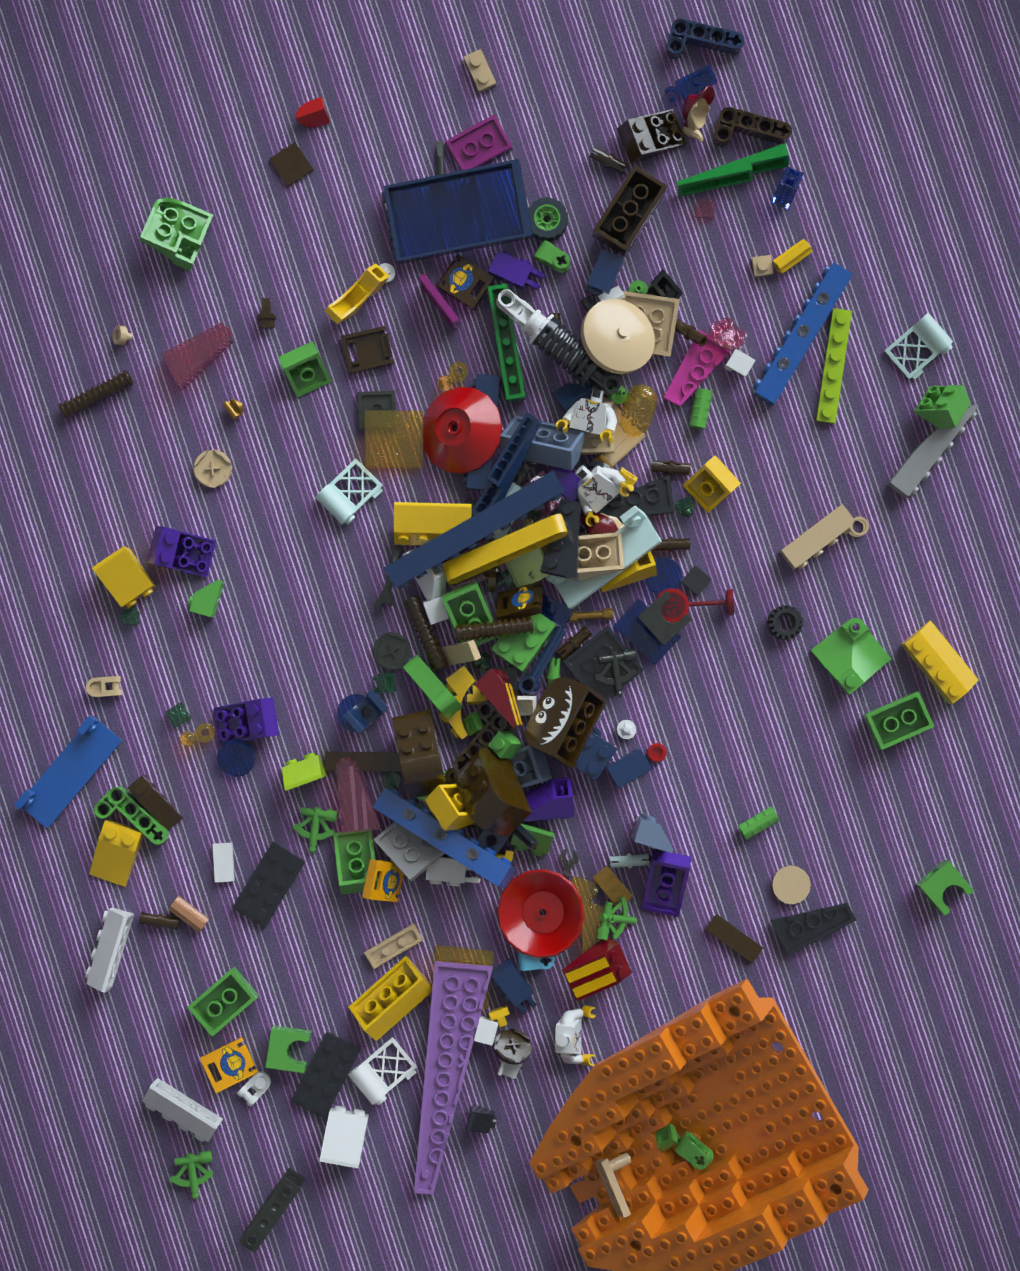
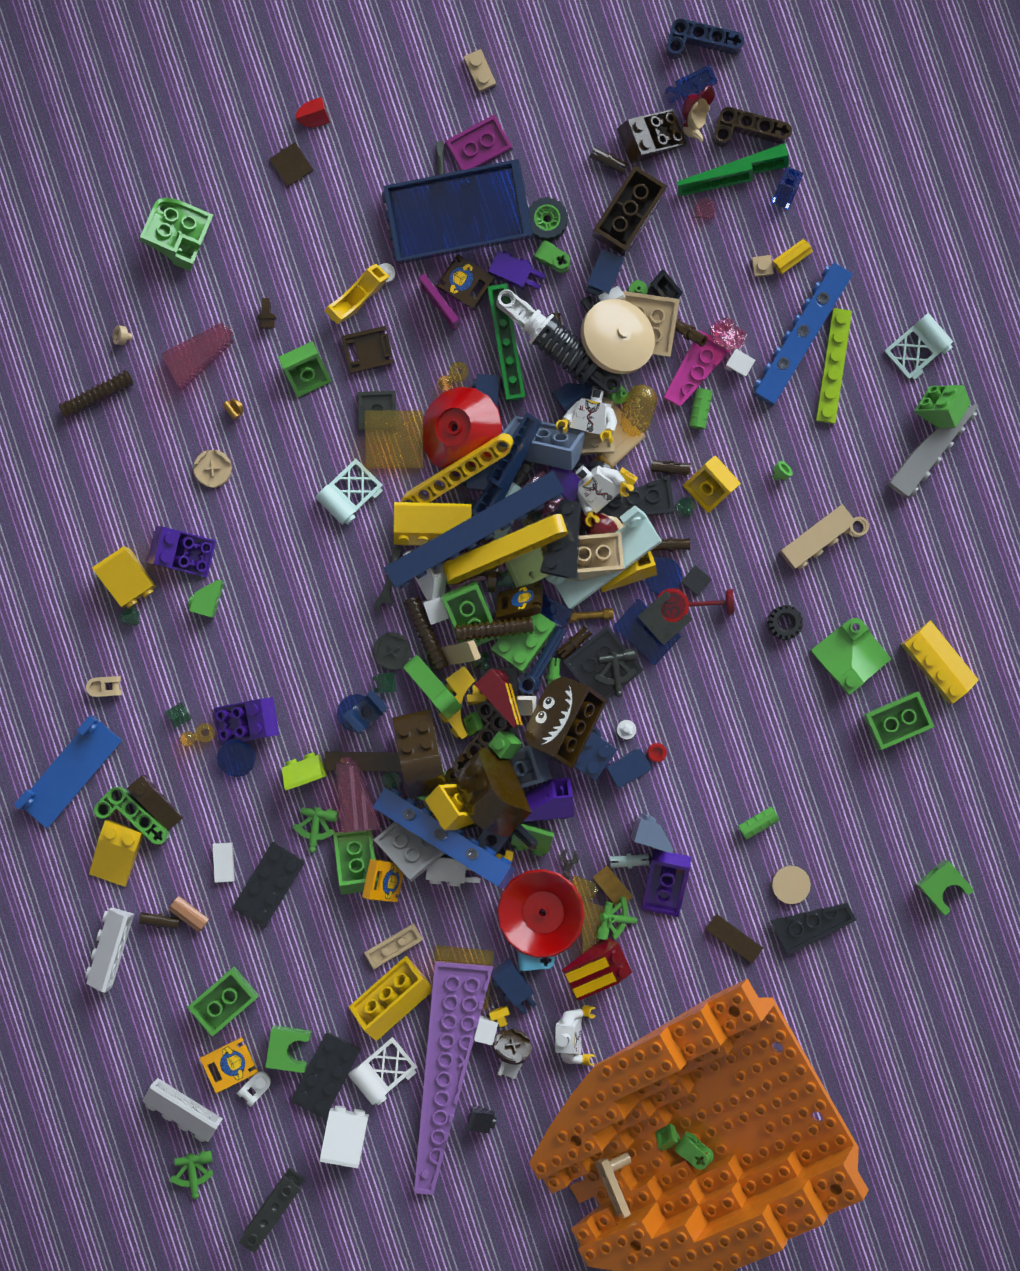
none -> yellow beam [400,433,513,503]
none -> bright green tile [772,461,793,481]

